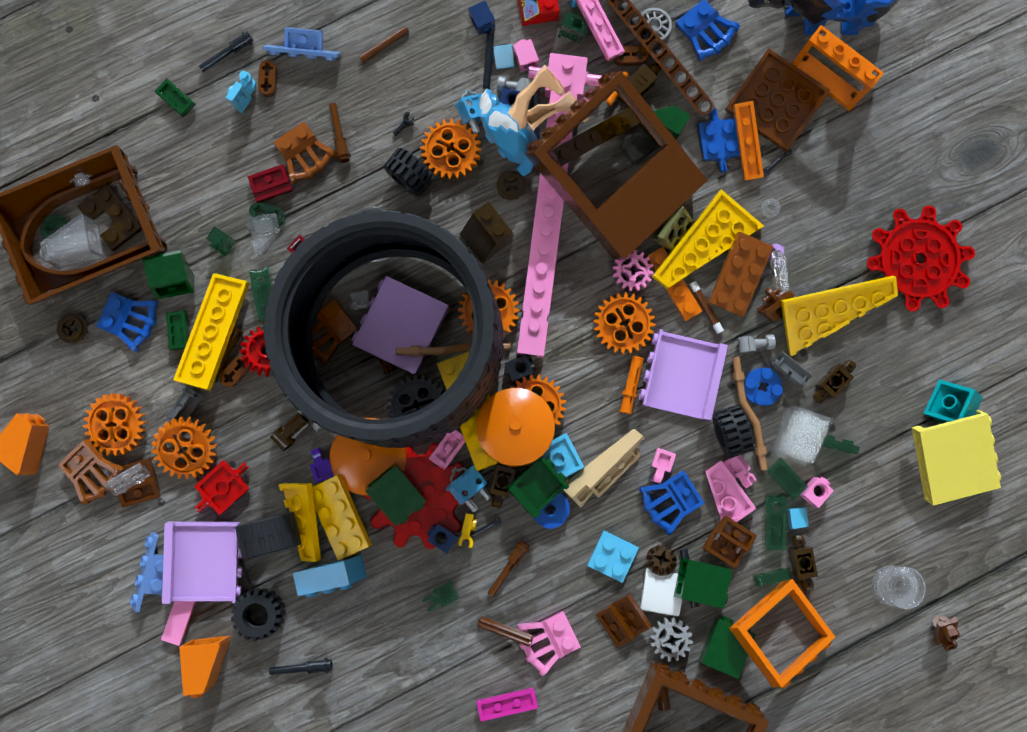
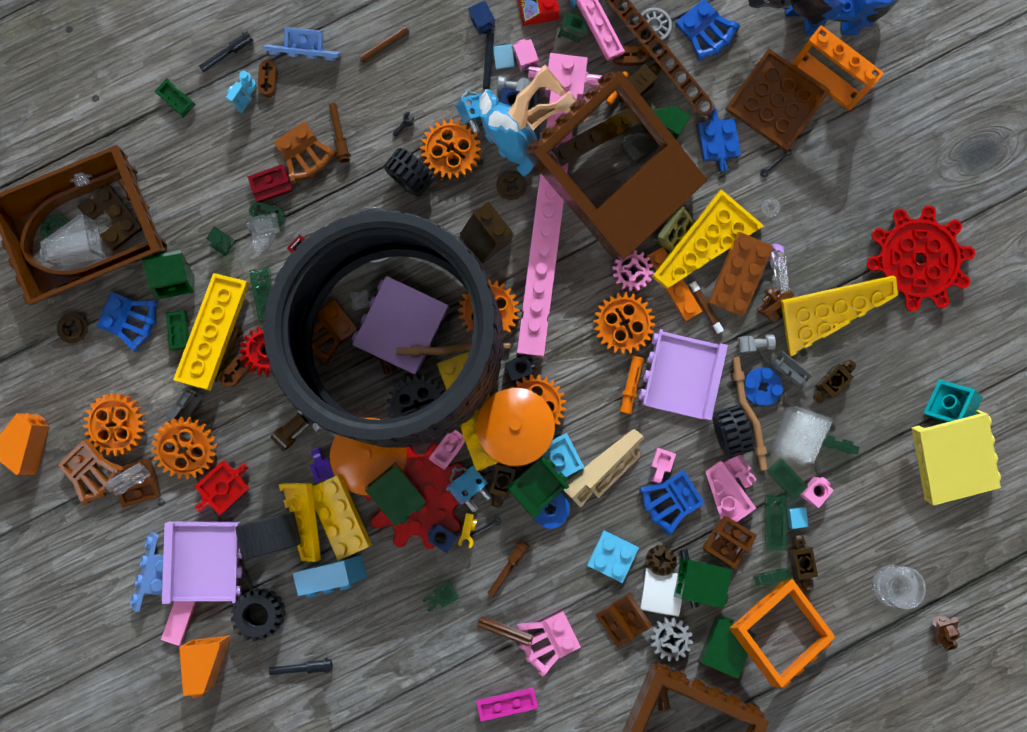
orange plate [733,101,764,181] -> none

